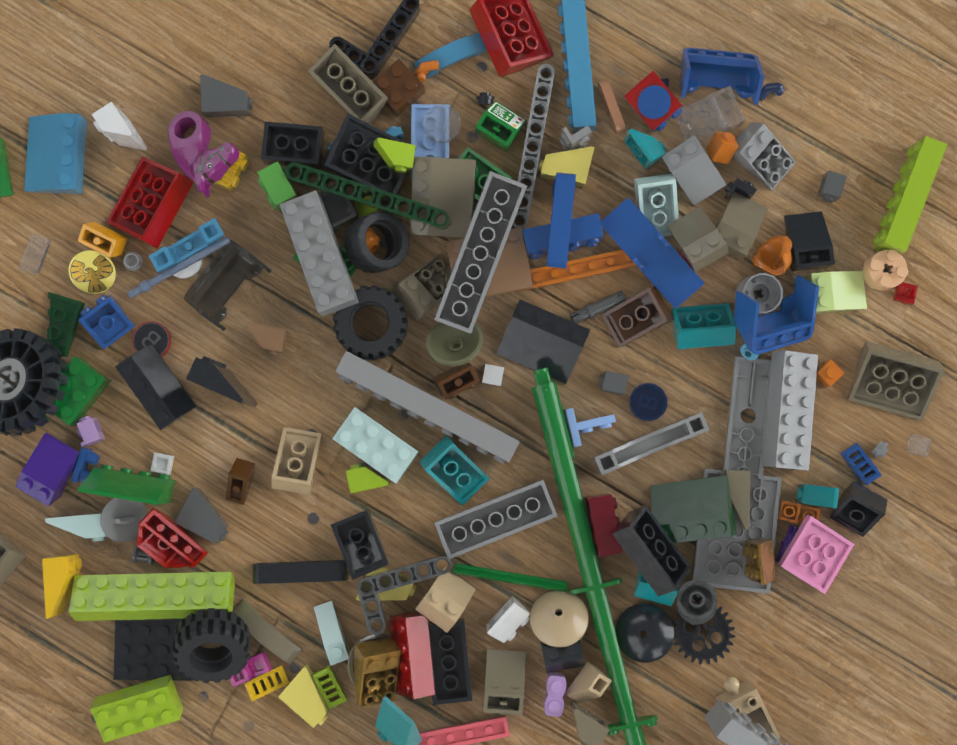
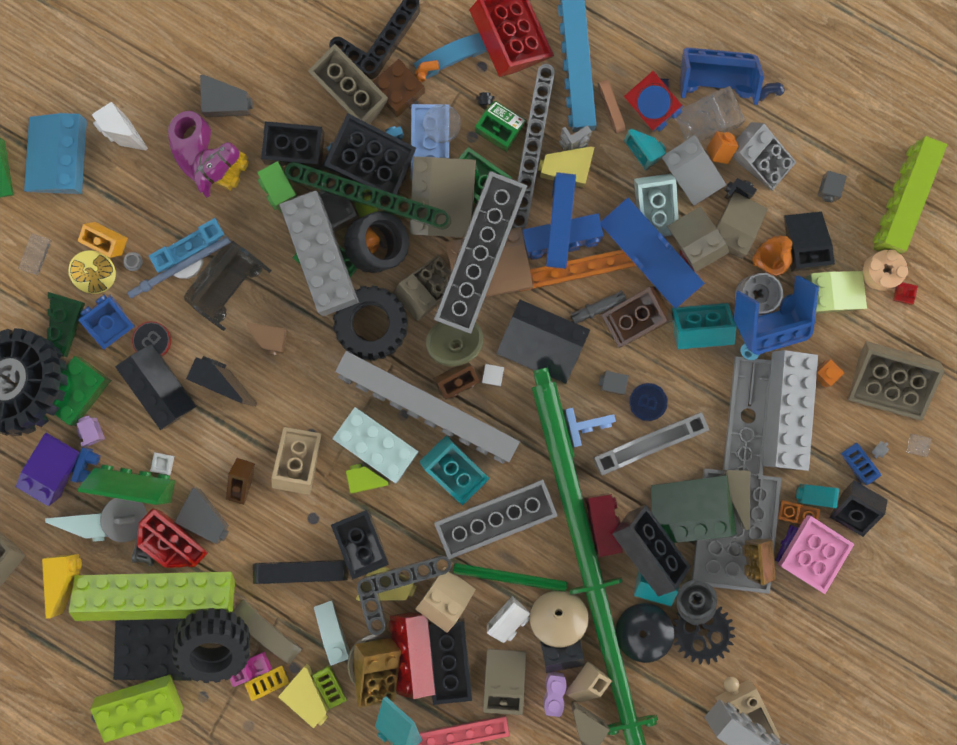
red slope [106,156,194,249] -> none
lime slope [373,138,416,173] -> none

